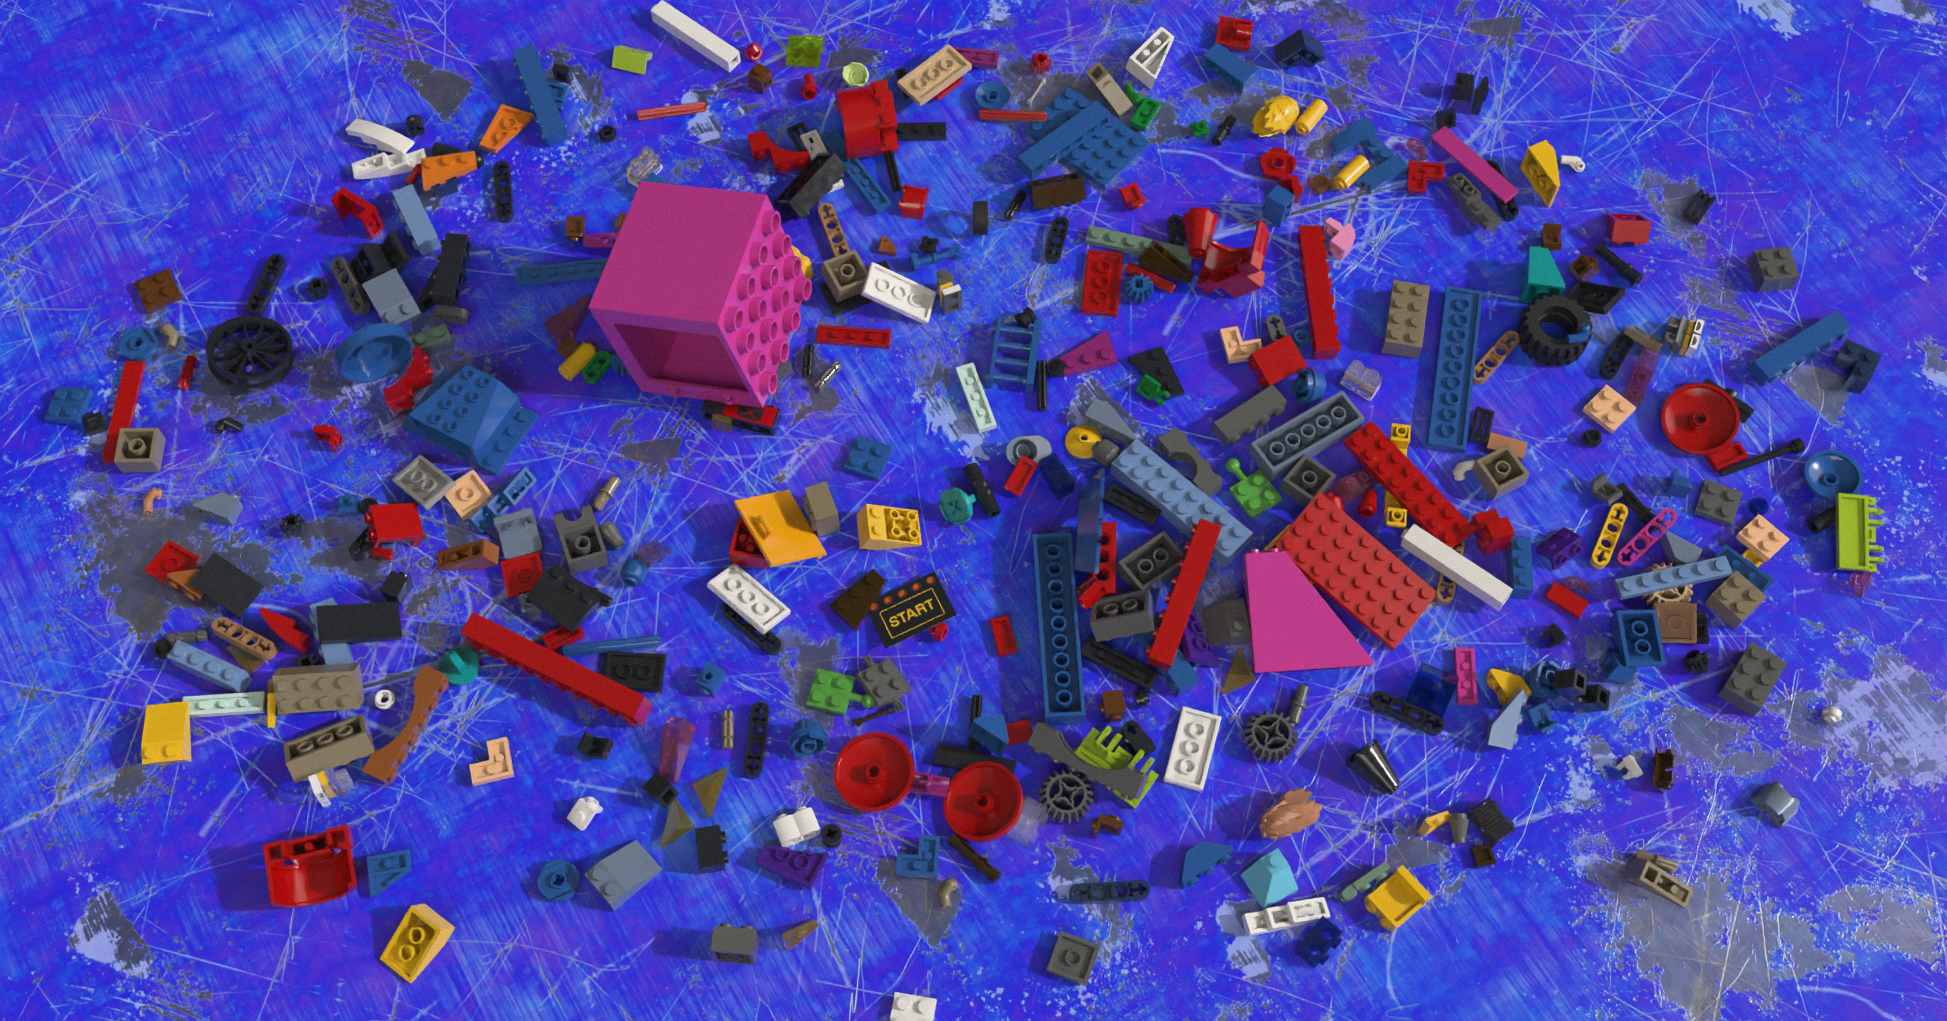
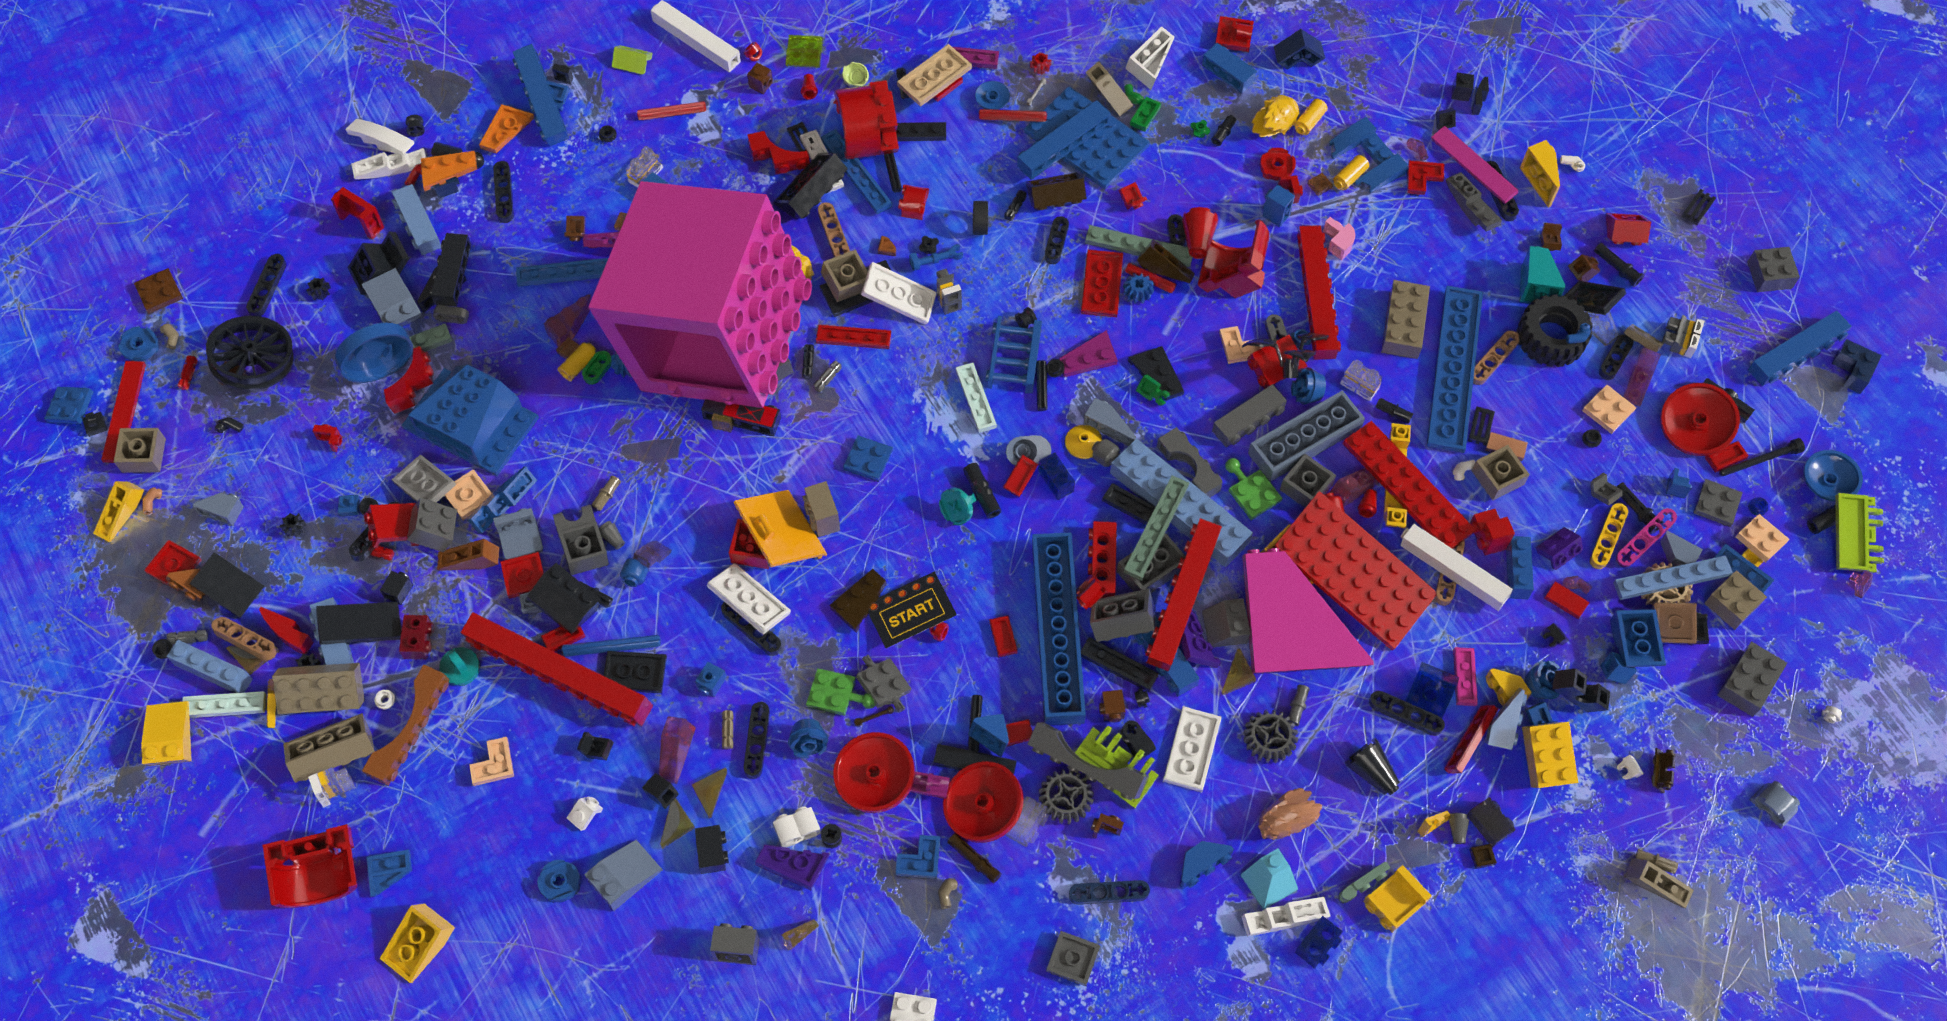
dark grey beam [331,257,370,316] -> none
yellow slope [856,504,922,550] -> none
blue brick [1074,468,1105,574] -> none
black gear [1683,650,1710,675] -> none
none -> yellow slope [93,481,144,542]
none -> dark red brick [399,615,434,659]
none -> dark grey brick [407,497,457,552]
none -> sand green plate [1124,475,1189,581]
none -> black plant [1242,333,1329,378]
none -> black axle [1376,398,1414,424]
none -> red tile [1444,705,1498,774]
none -> yellow brick [1522,722,1578,788]

